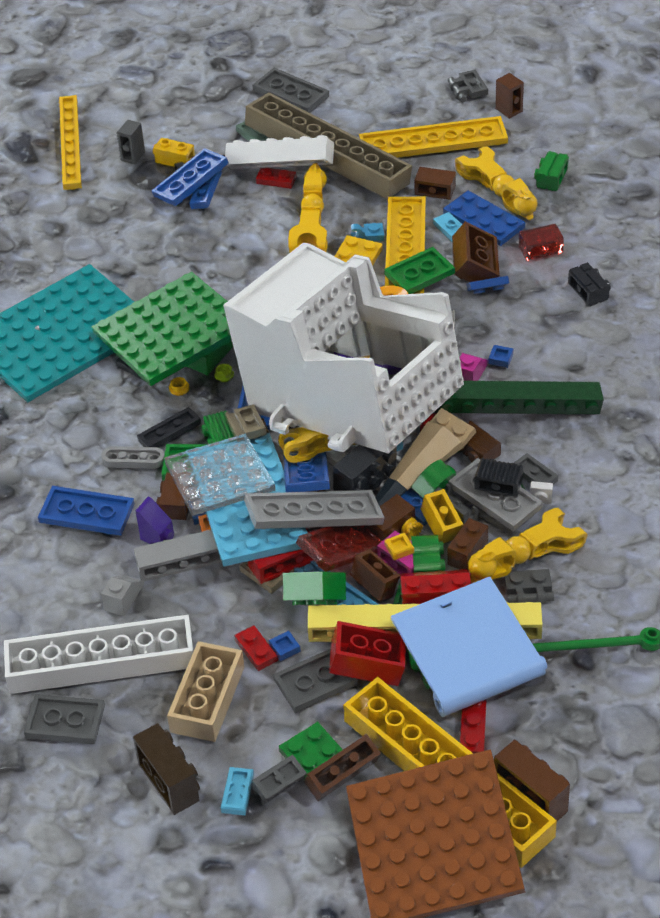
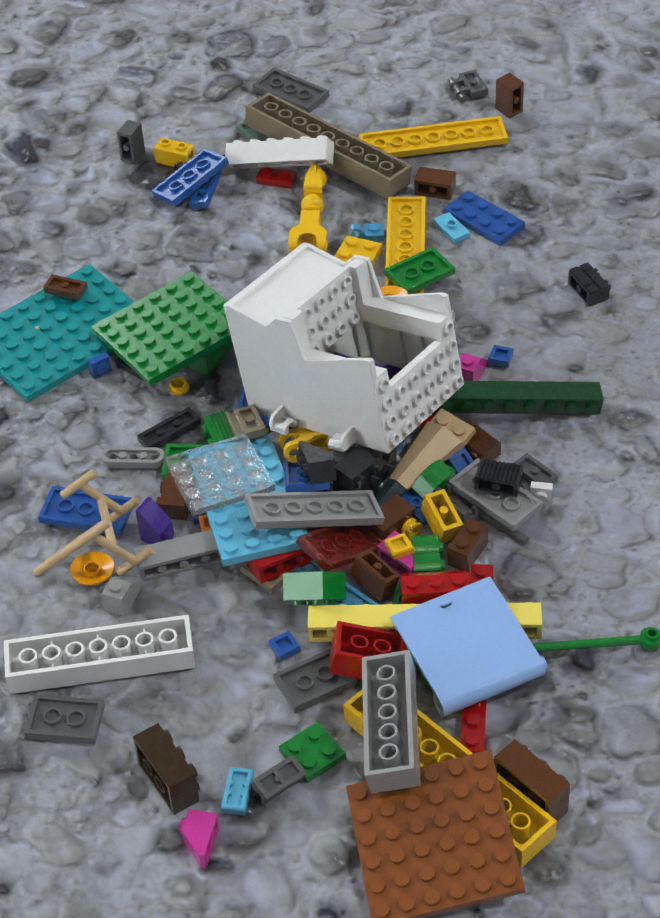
yellow plate [59,95,82,190] -> none
tan brick [167,641,244,742] -> none
lime plate [214,364,234,382] -> none
red plate [234,625,278,671] -> none
reddish brown brick [304,734,381,801] -> none
reddish brown slope [452,221,500,282] -> none
yellow piece [455,146,538,220] -> none
blue plate [466,276,509,294] -> none
yellow piece [468,508,588,583] -> none
dark grey plate [504,569,554,604] -> none
clear red brick [519,223,564,261] -> none
green brick [534,151,569,191] -> none
none -> tan piece [33,468,154,577]
none -> reddish brown plate [43,274,88,300]
none -> light orange dish [70,552,115,585]
none -> blue plate [88,352,112,379]
none -> dark pink slope [179,809,220,870]
none -> black slope [295,441,337,484]
none -> light grey brick [362,650,421,793]
none -> blue plate [446,448,473,475]

